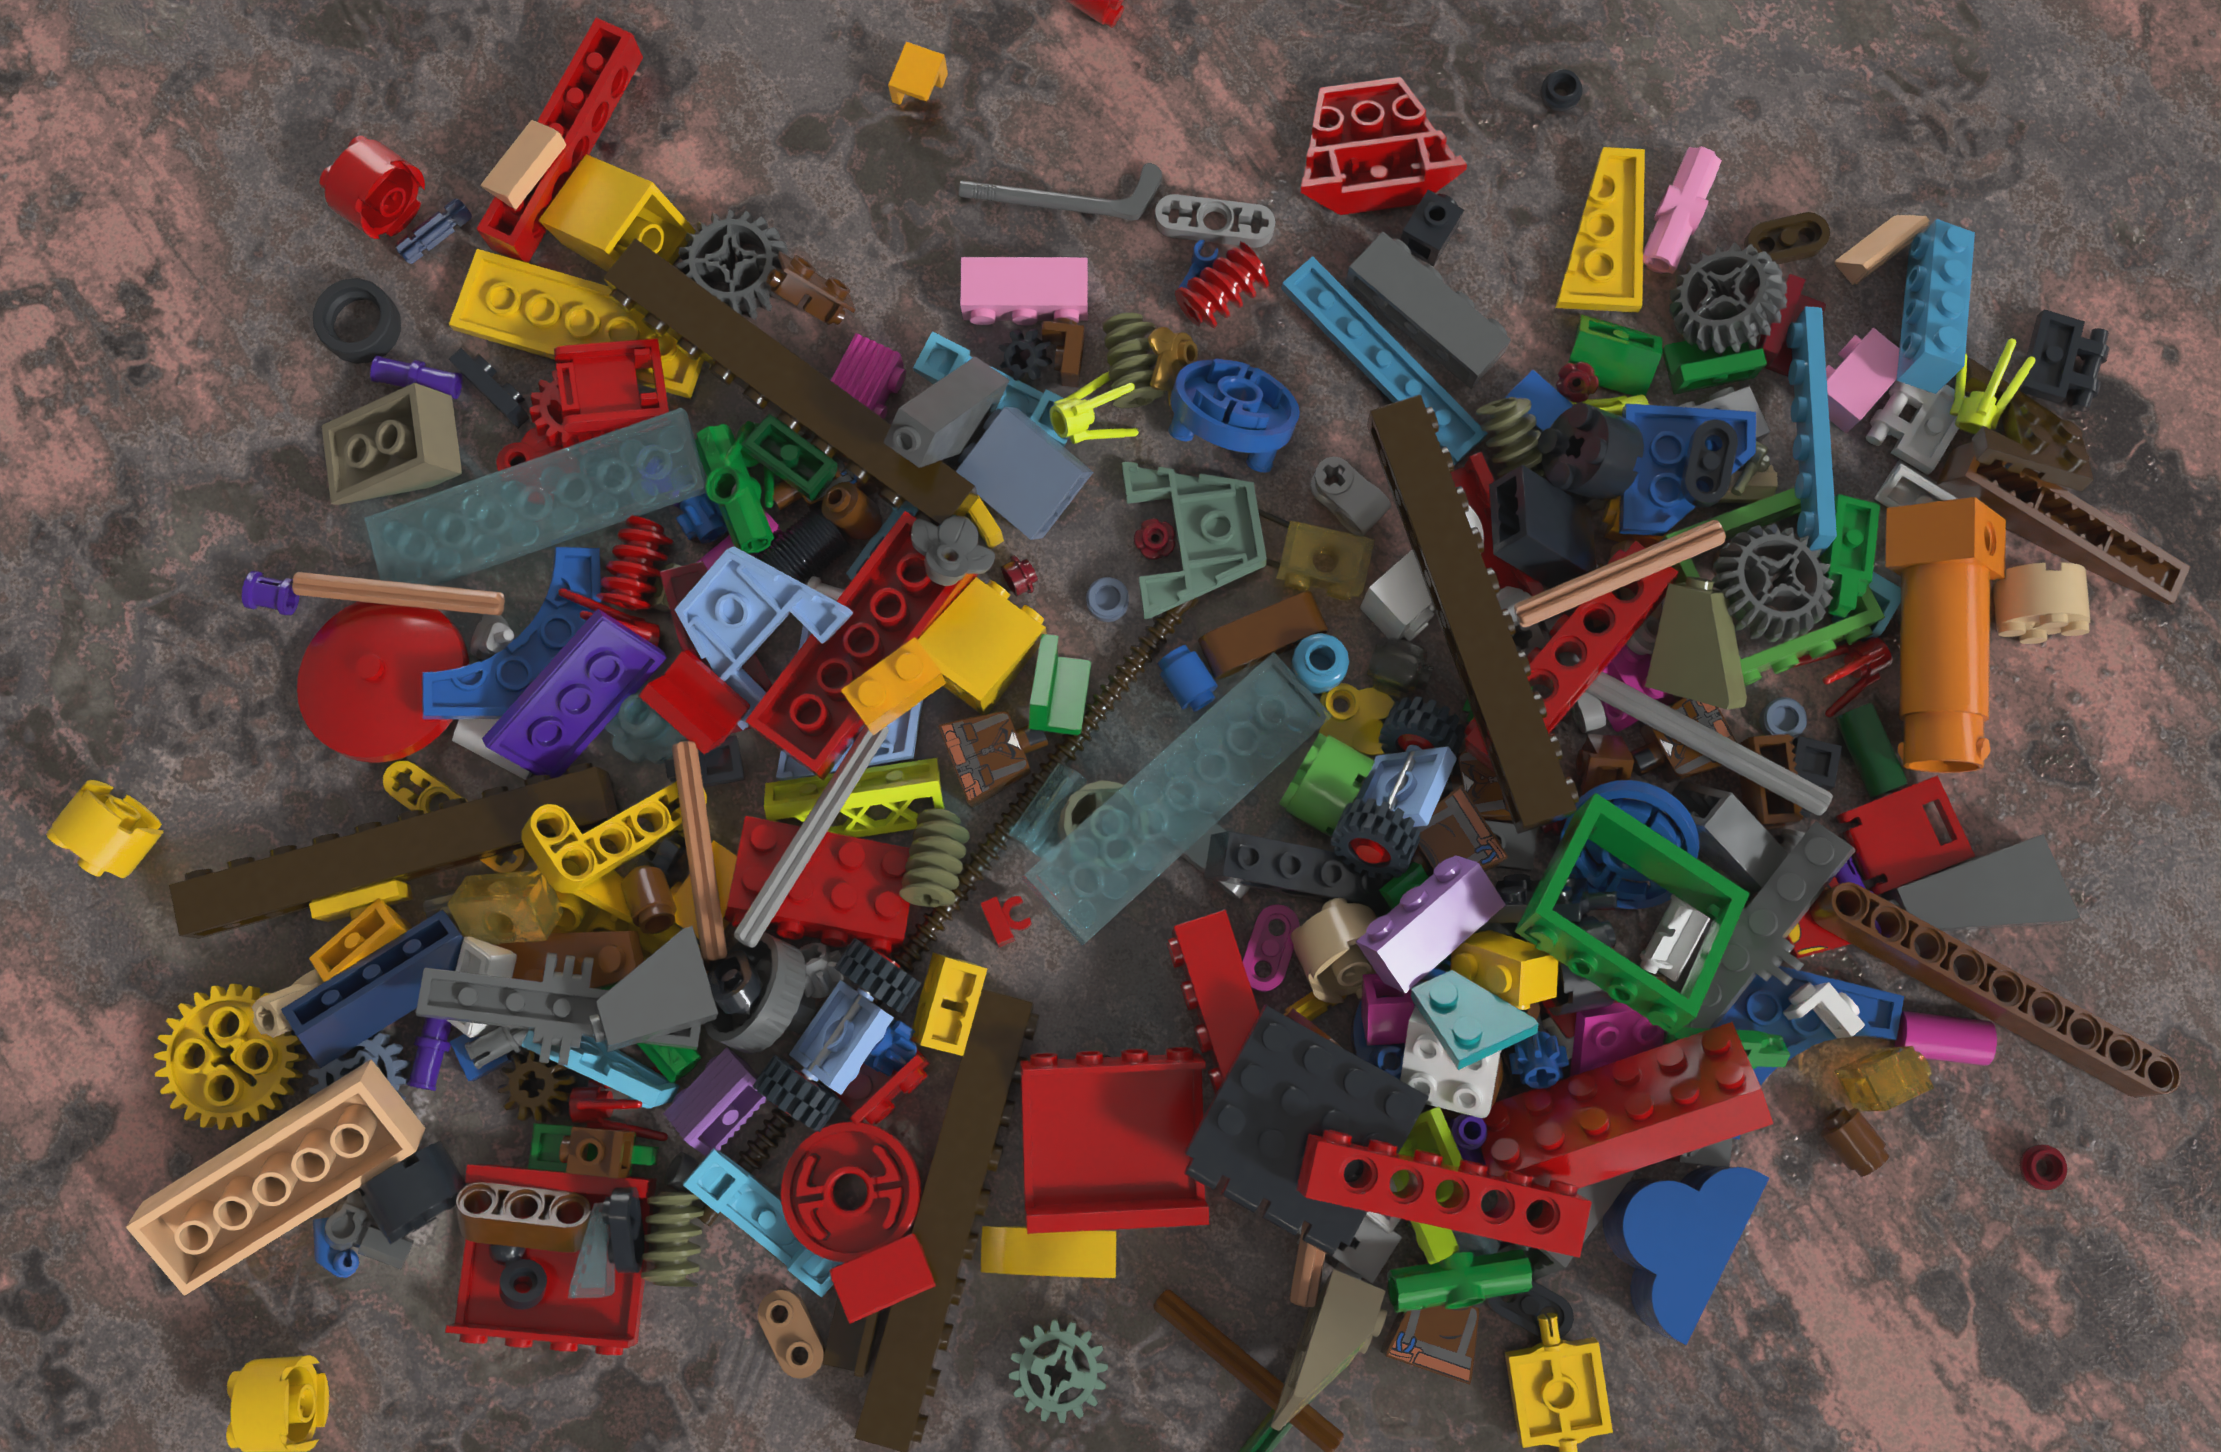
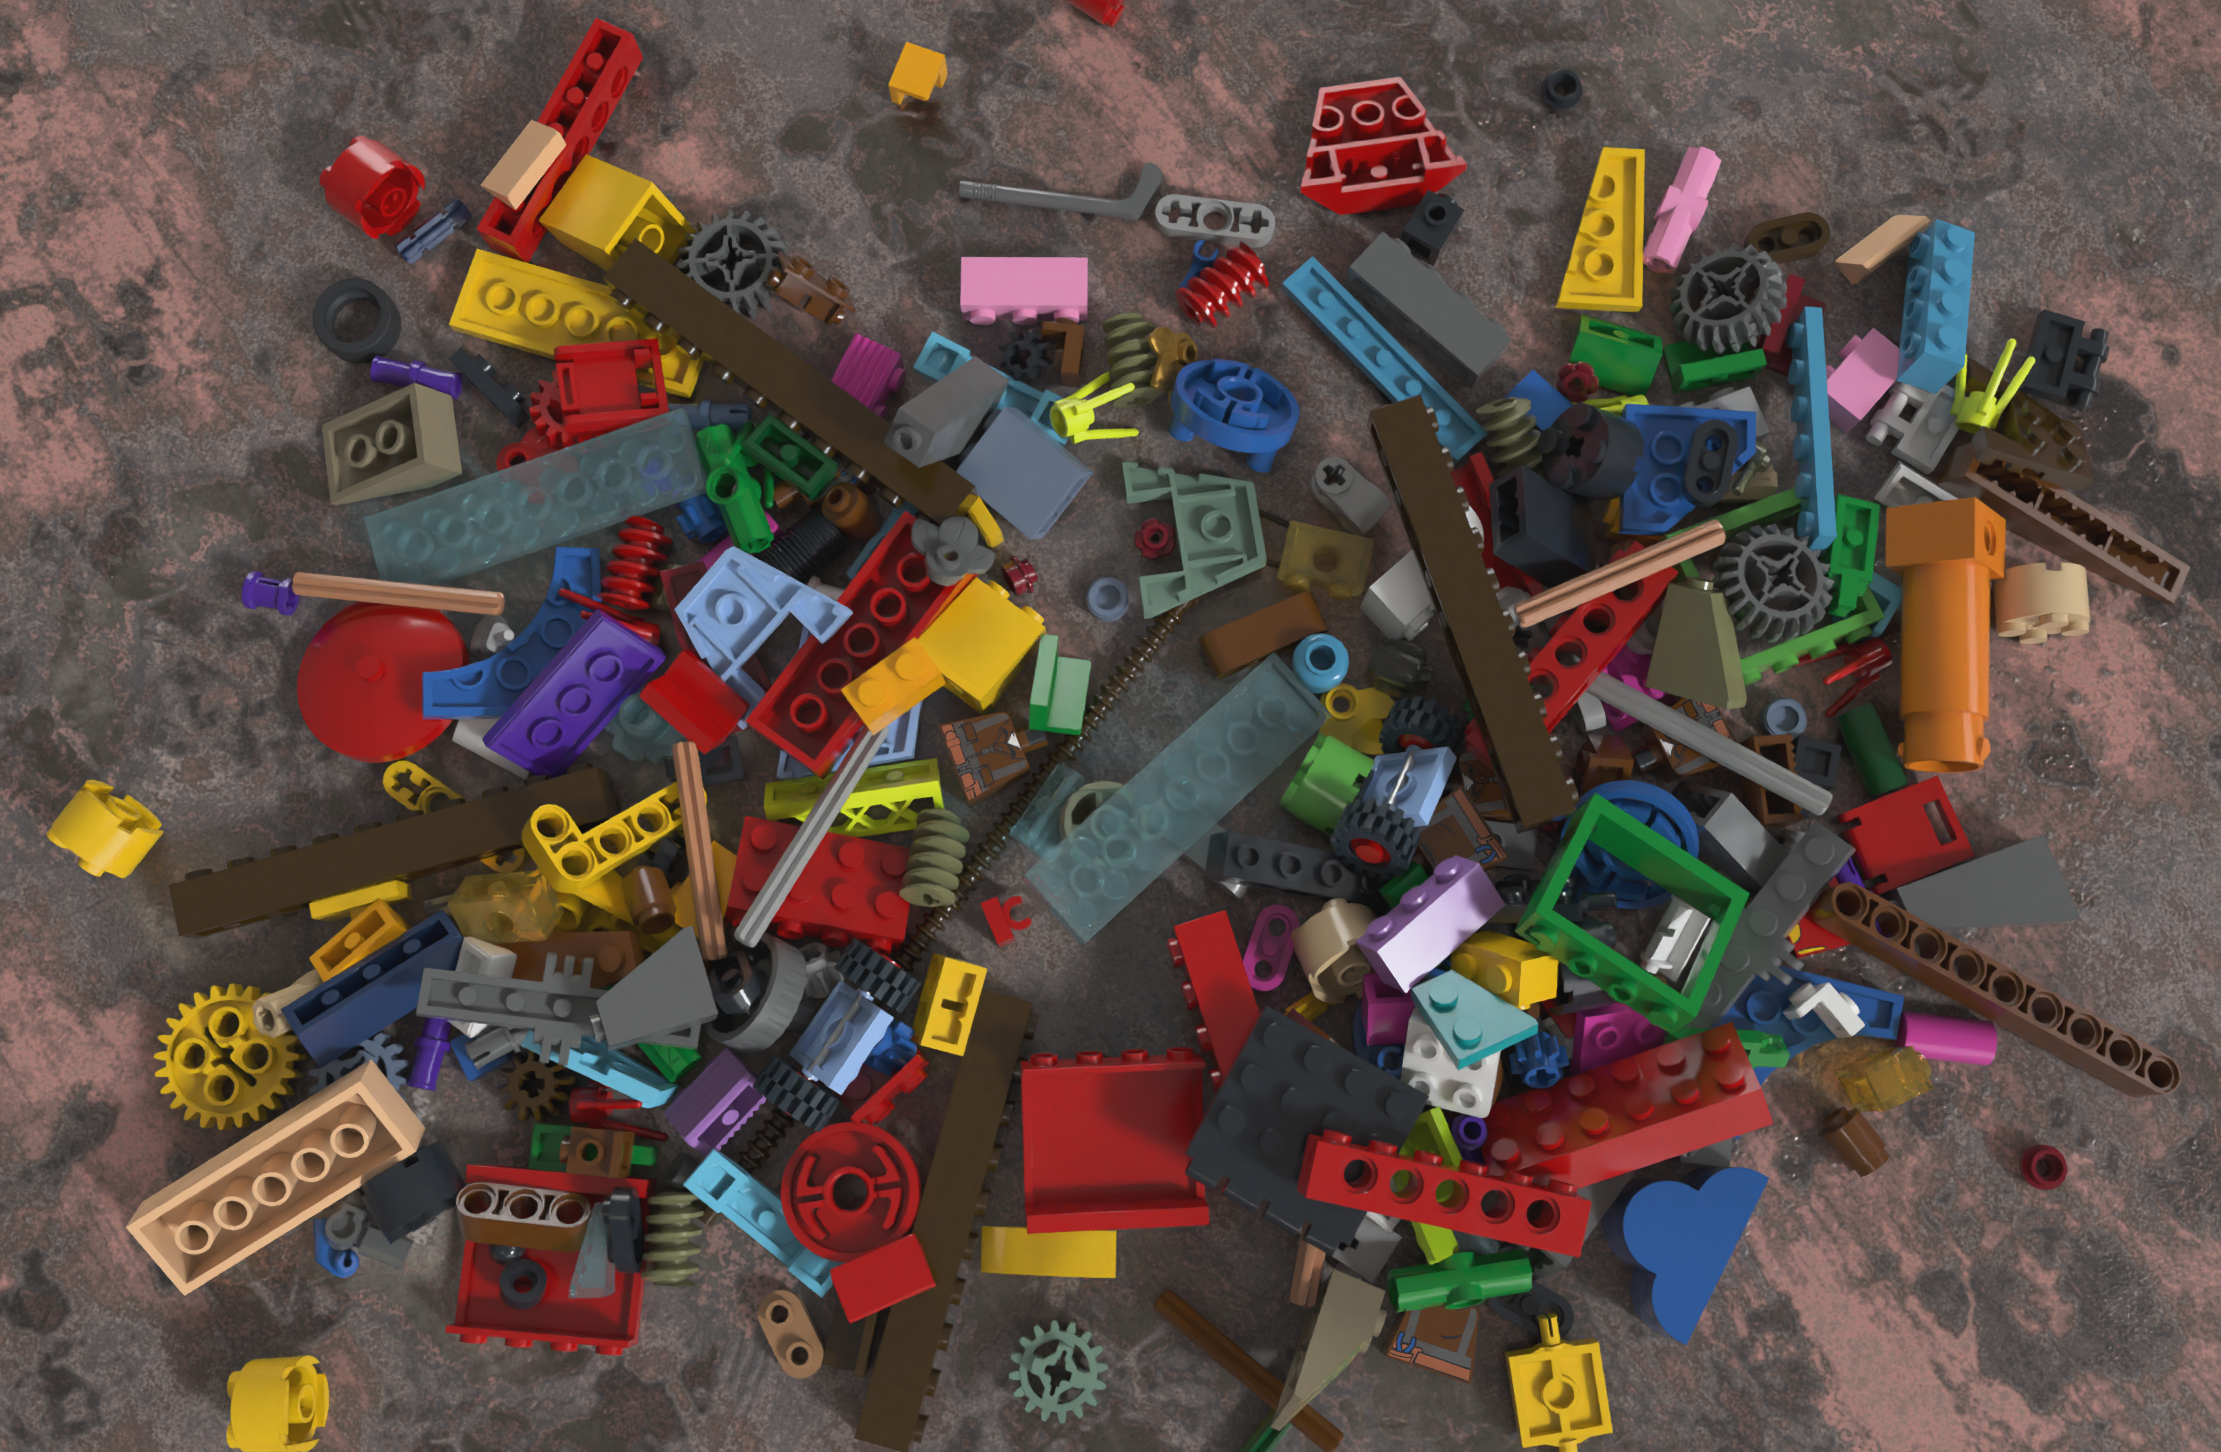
blue brick [1157,645,1218,712] -> none
none -> medium blue pin [664,399,752,430]

